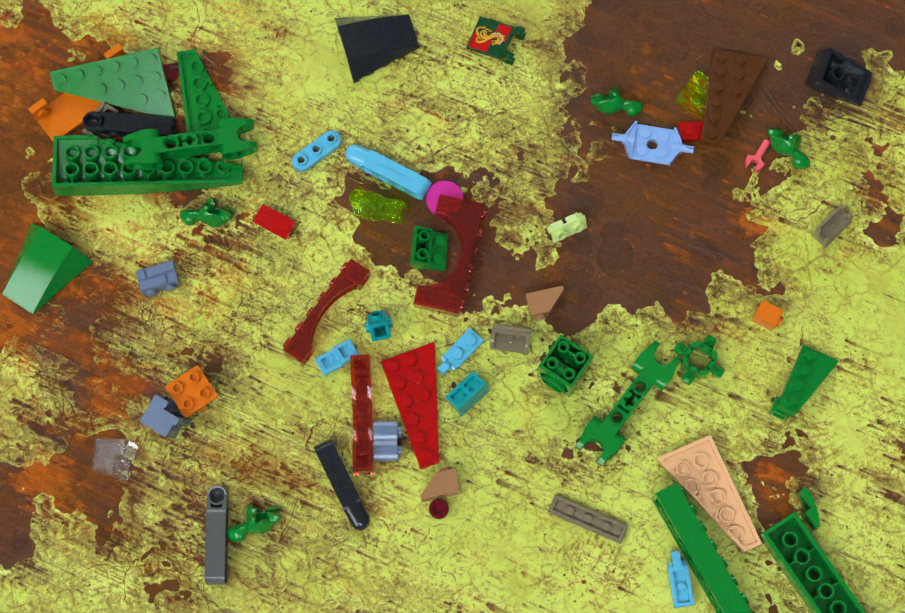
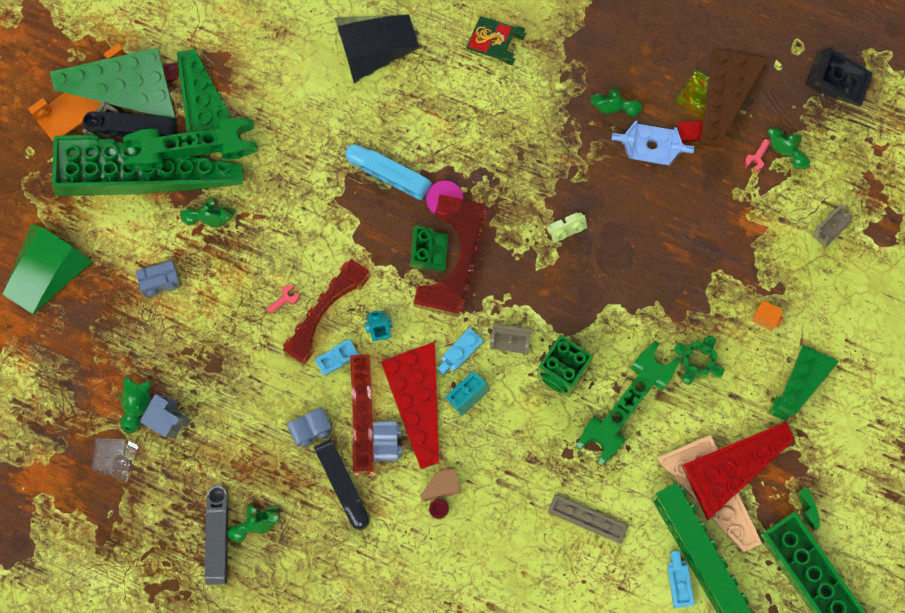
orange bracket [165,365,218,418] -> none
red hinge [253,204,299,240] -> none
medium azure plate [292,131,341,172] -> none
clear neon green piece [349,189,407,223] -> none
medium nougat slope [525,286,564,321] -> none
none -> green animal [119,377,152,434]
none -> coral bar [266,285,300,314]
none -> sand blue brick [287,407,333,448]
none -> red wing [682,422,795,521]

